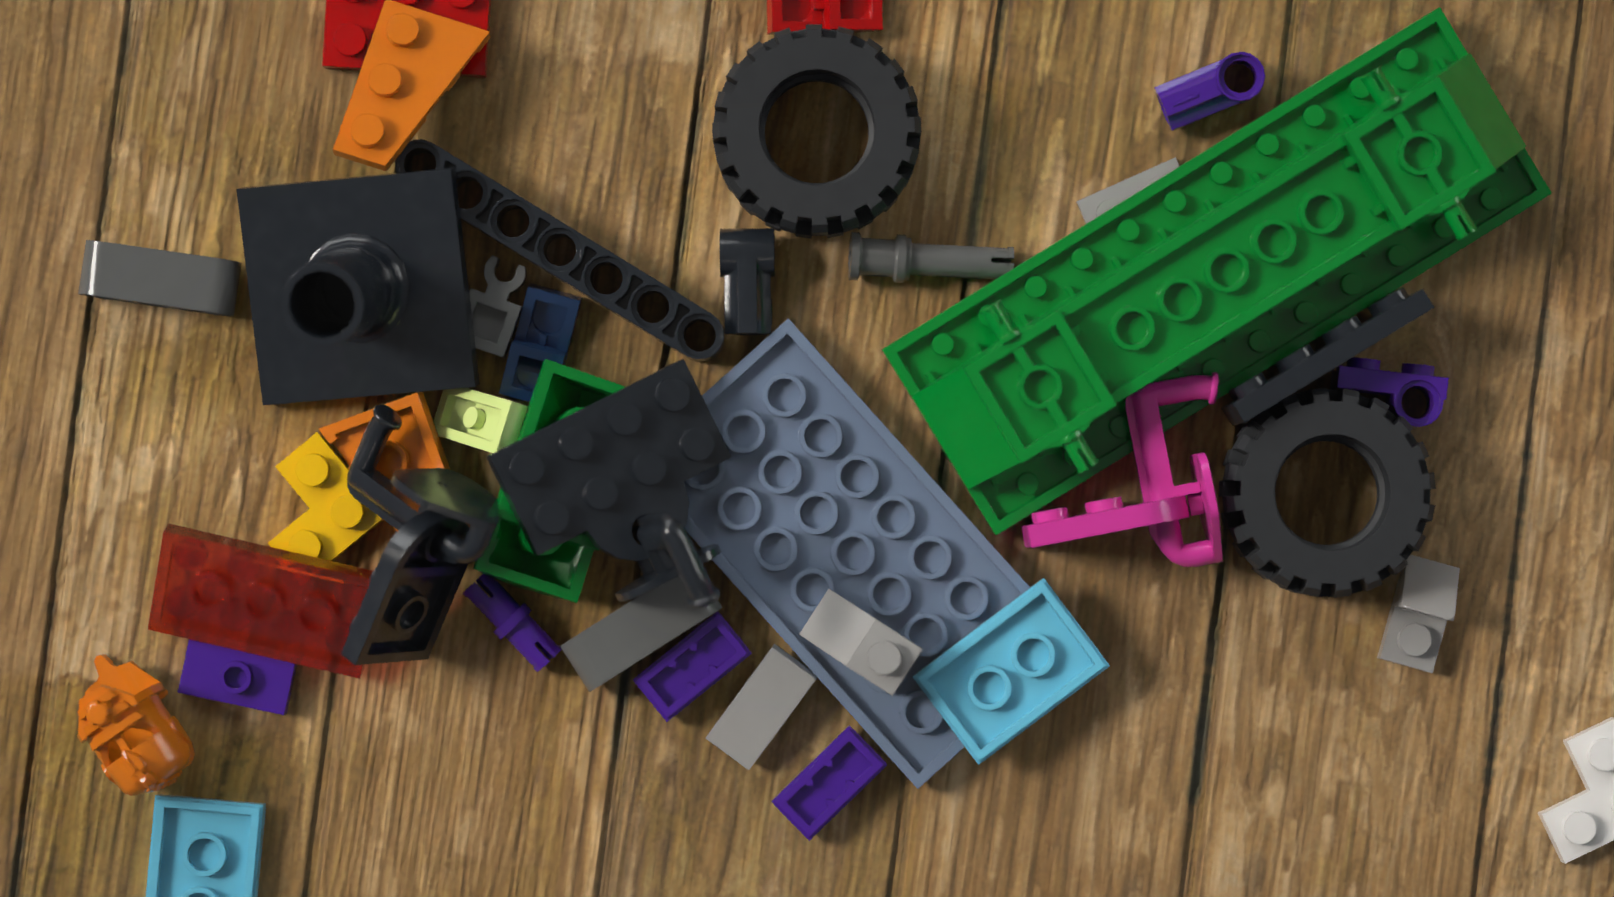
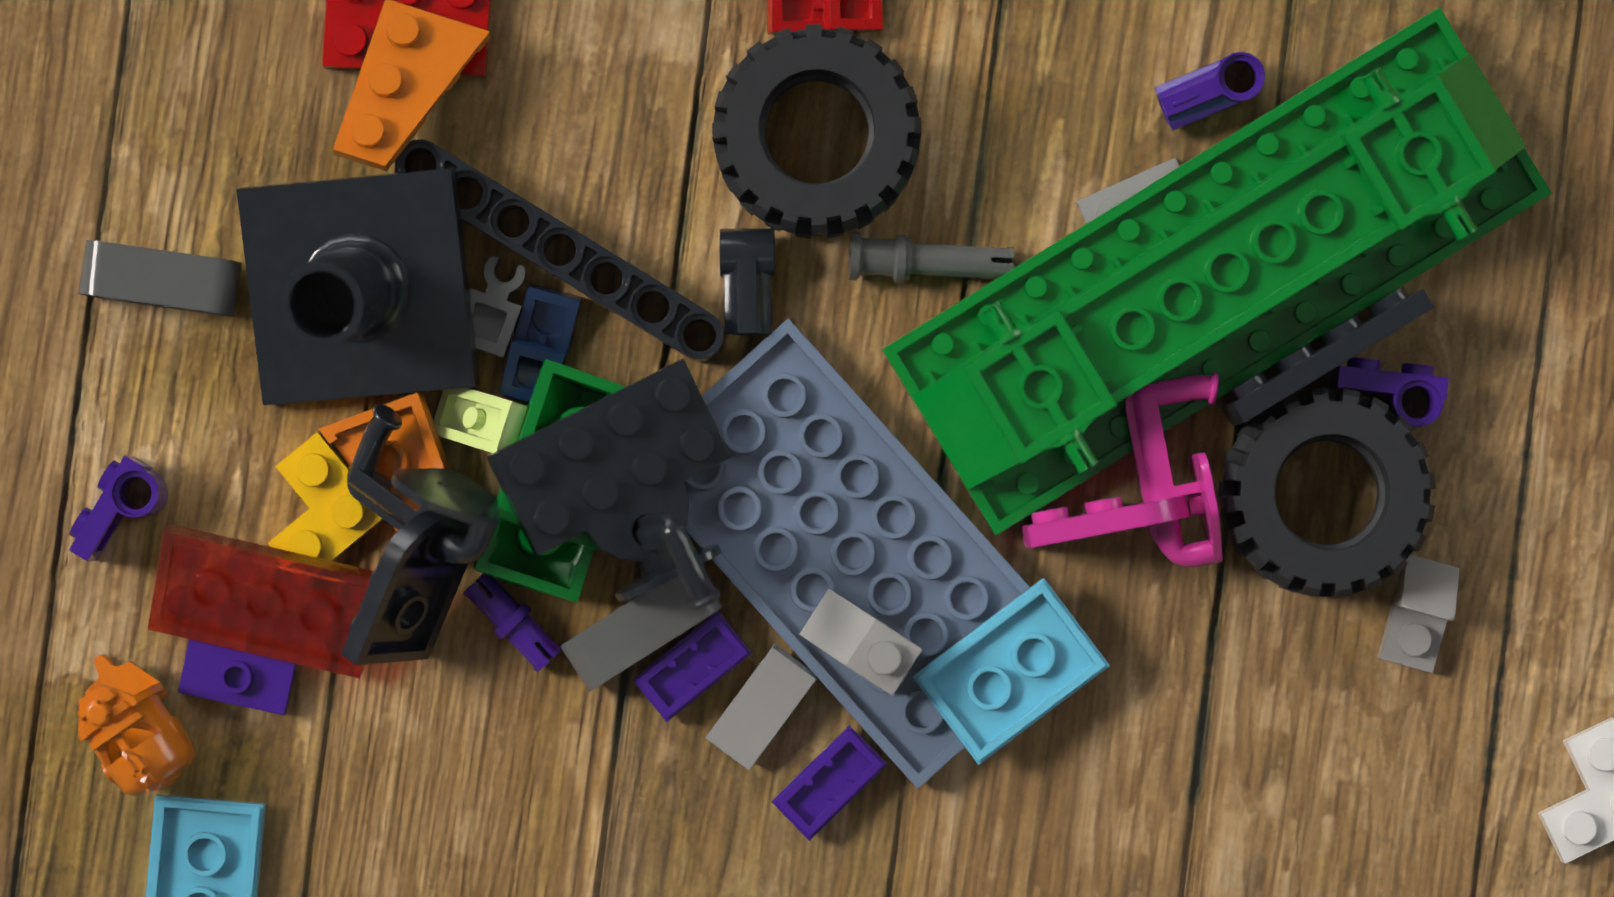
none -> dark purple plate [69,455,168,561]

